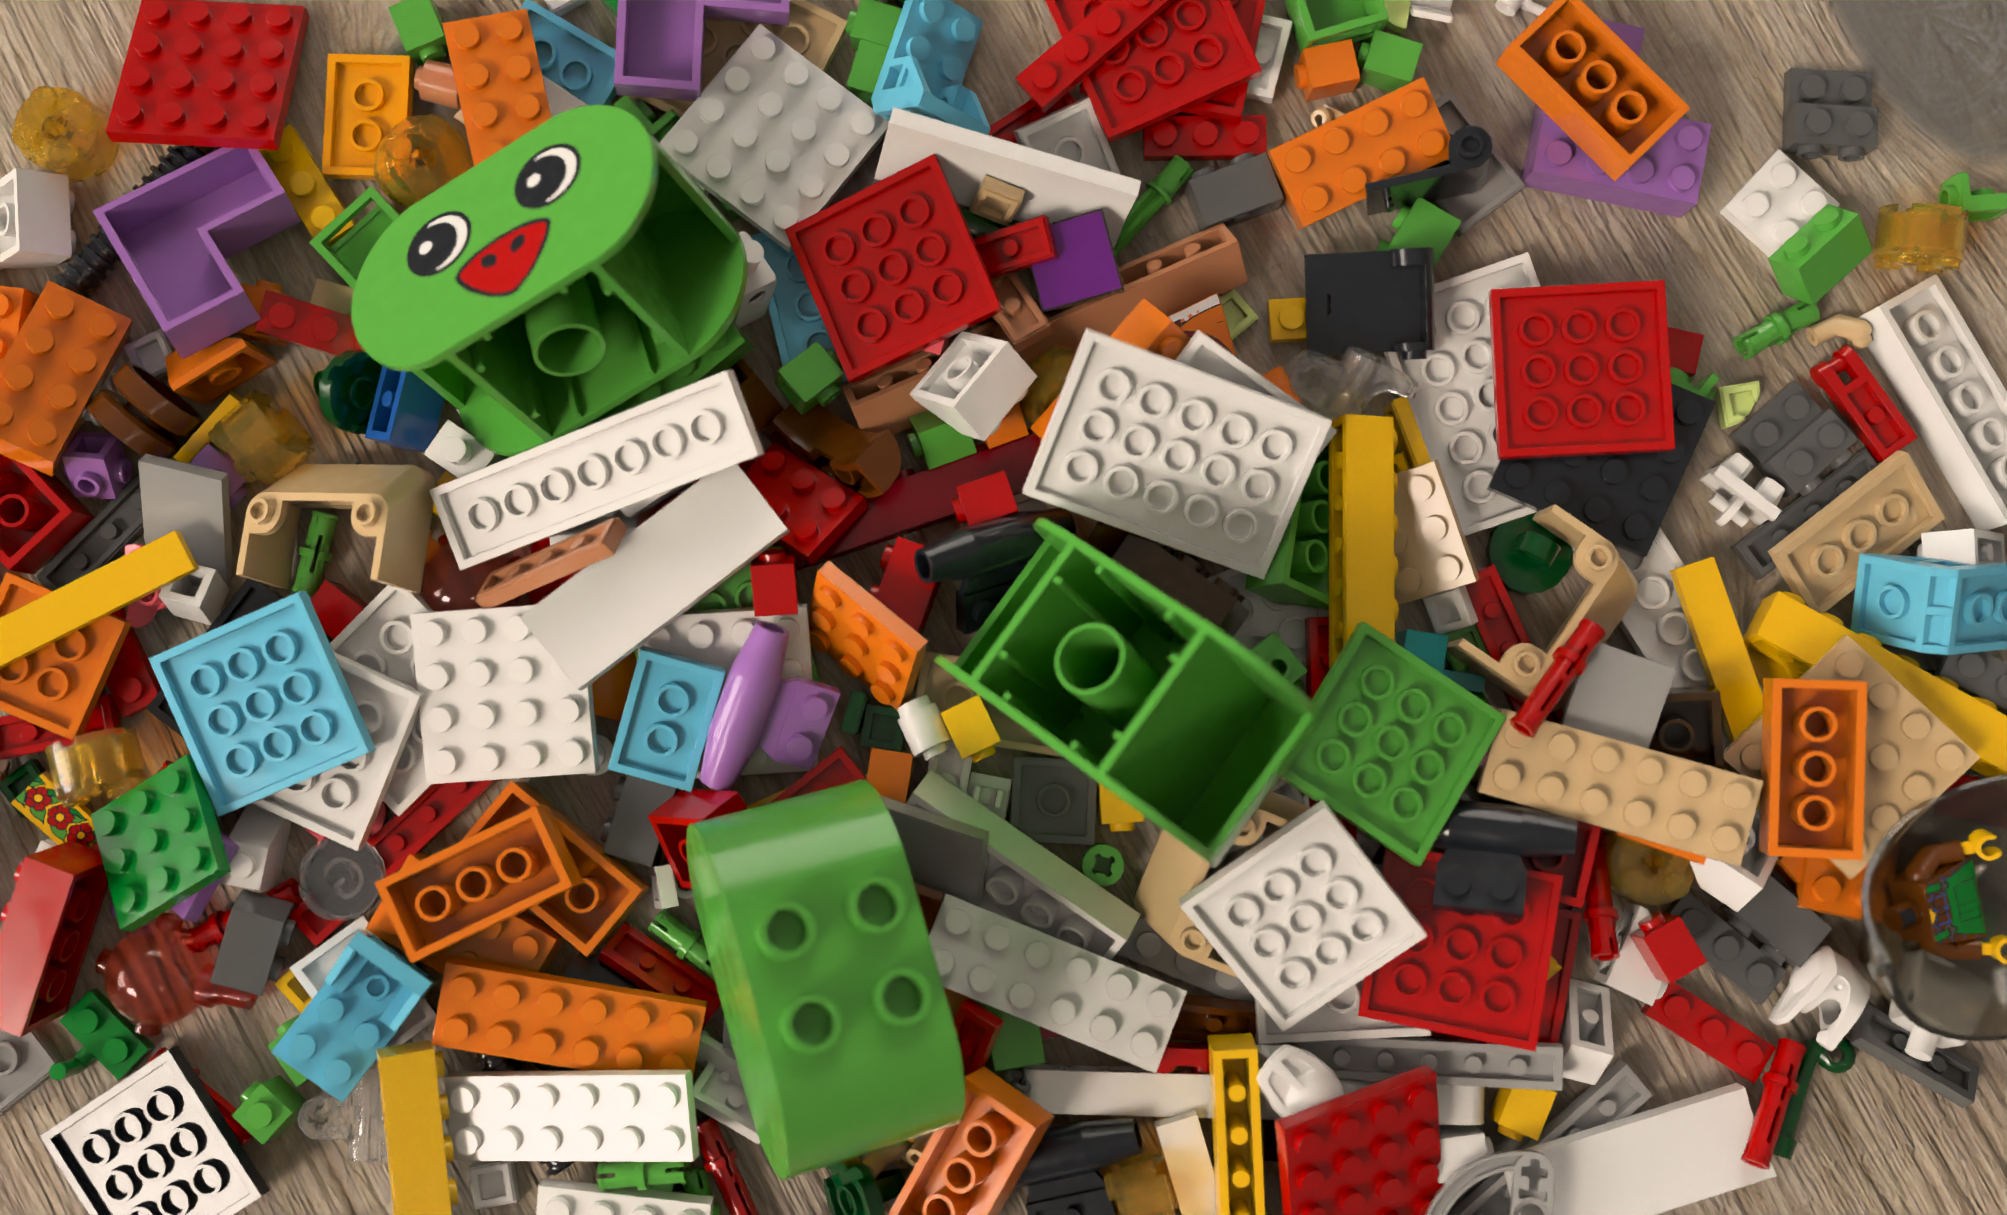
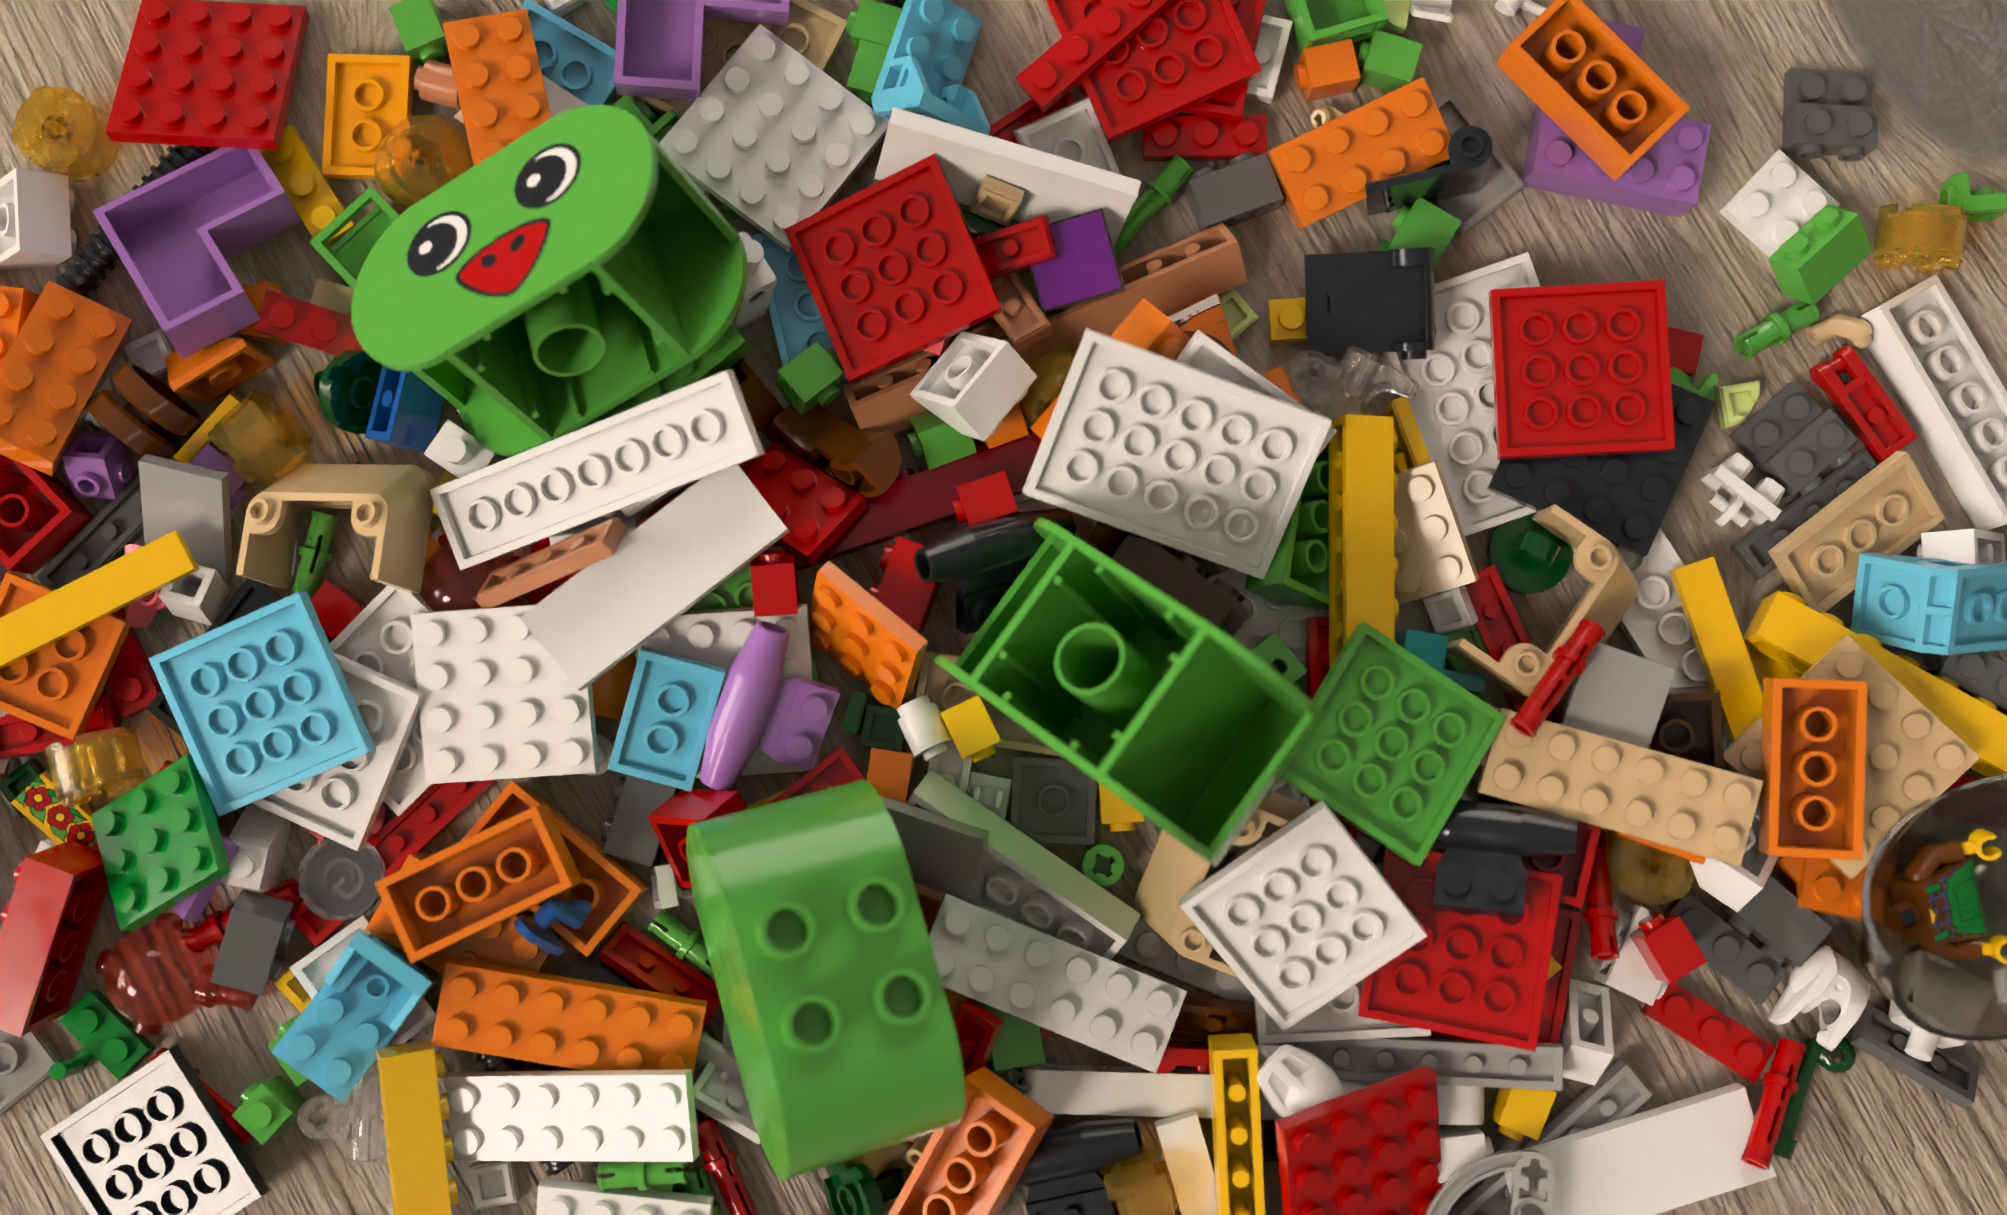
none -> blue piece [514,898,593,956]

